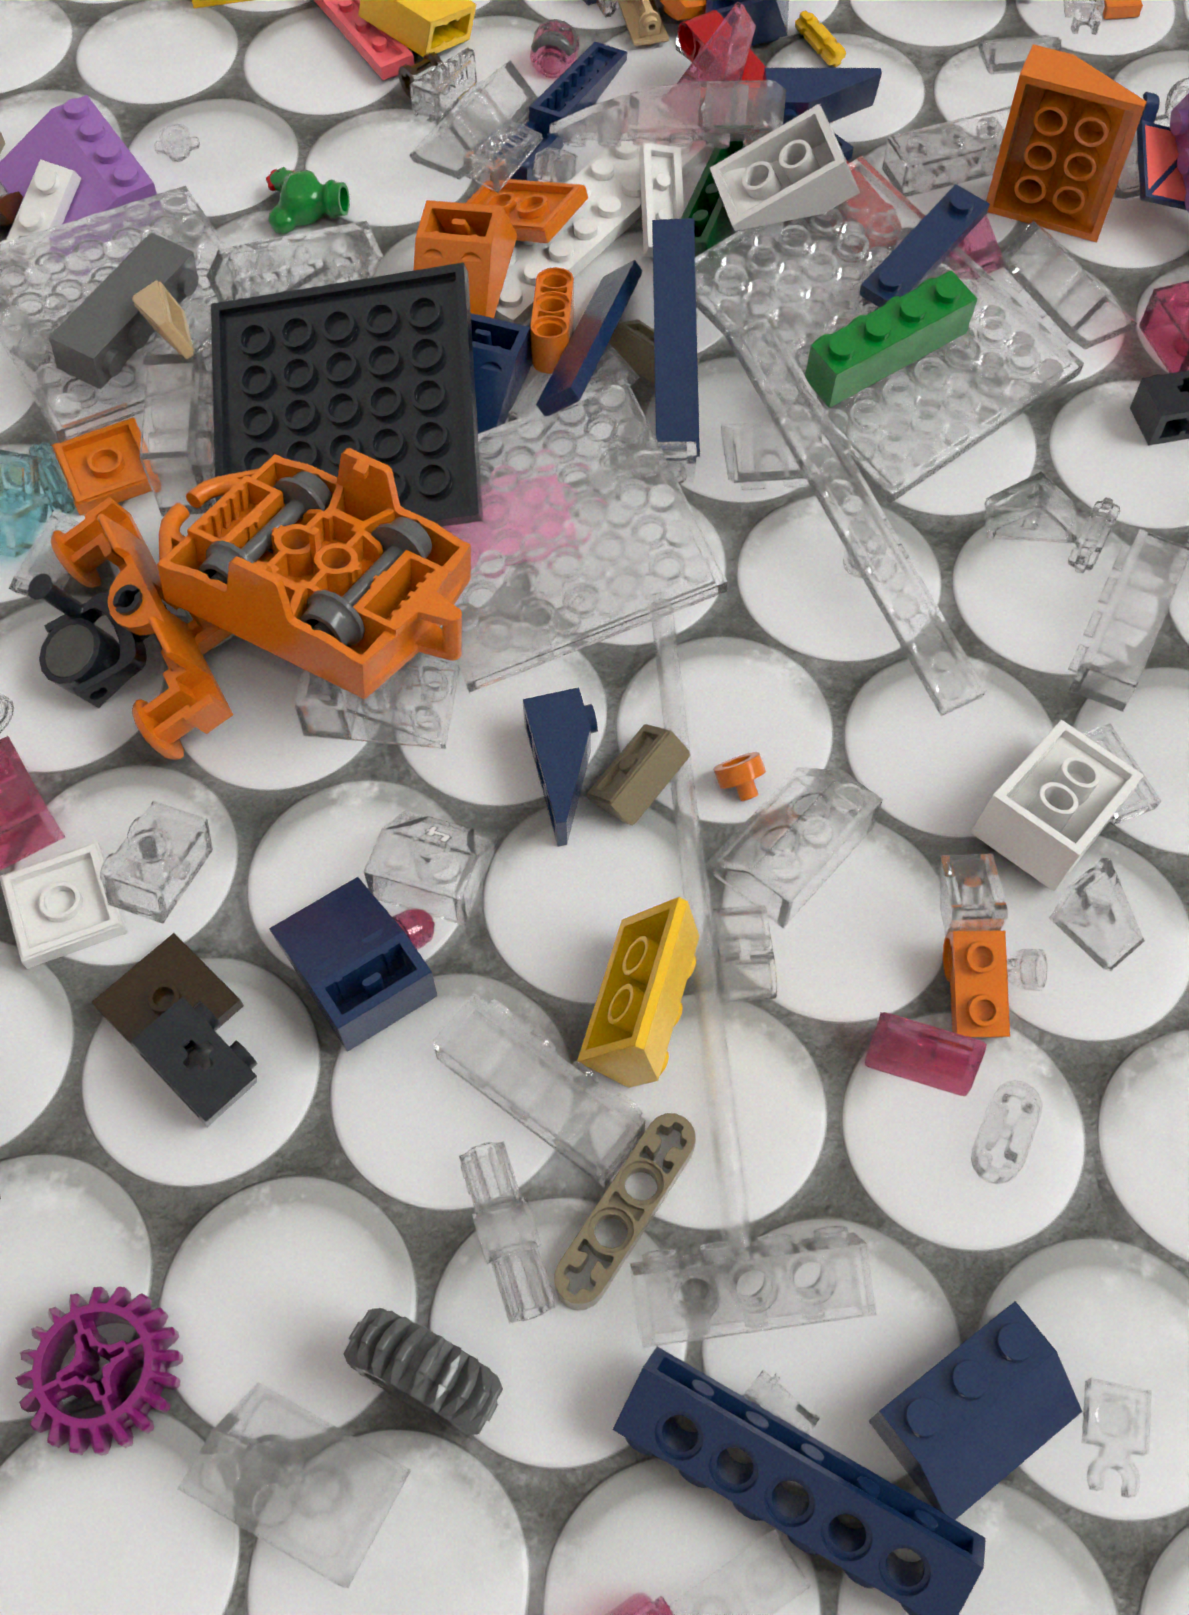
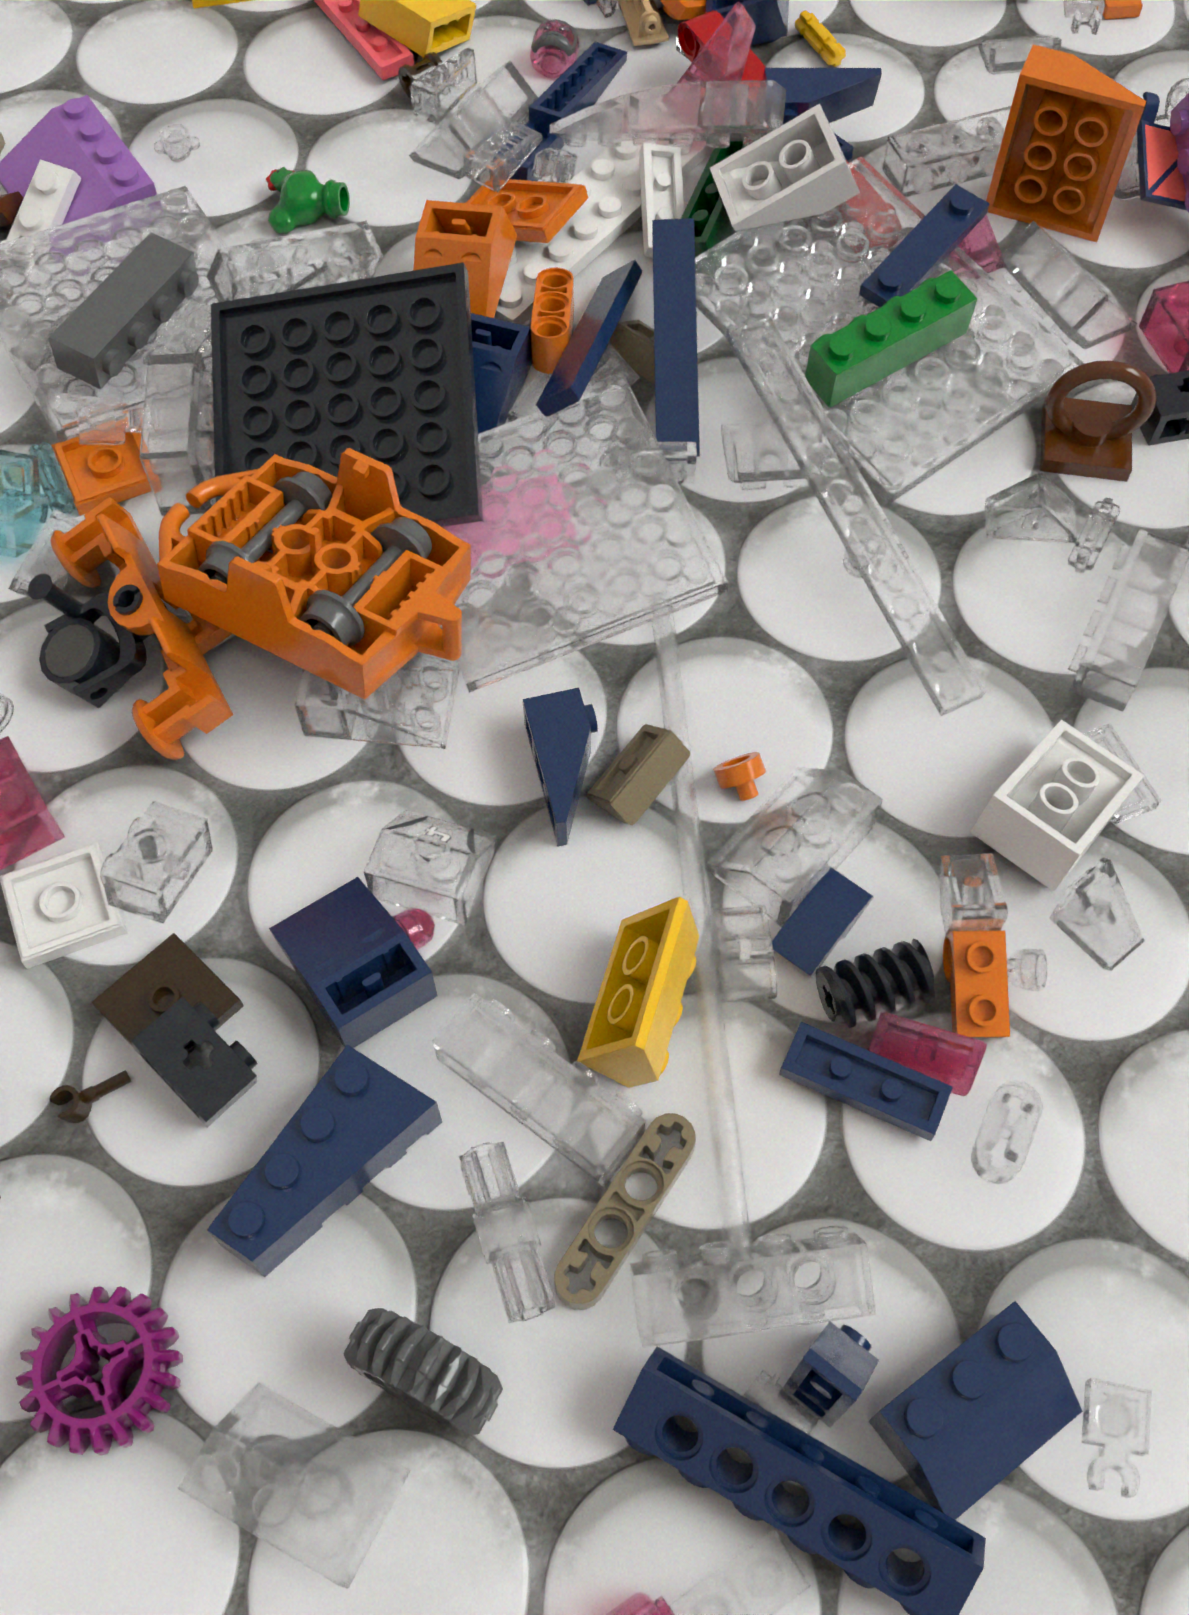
tan slope [132,280,194,359] -> none
none -> dark brown hand [49,1070,132,1123]
none -> clear plate [76,396,157,445]
none -> dark blue wedge [207,1044,442,1277]
none -> dark blue slope [769,867,874,978]
none -> dark blue plate [779,1022,953,1141]
none -> dark blue slope [782,1321,879,1427]
none -> black piece [815,939,935,1028]
none -> reddish brown tile [1040,360,1157,482]

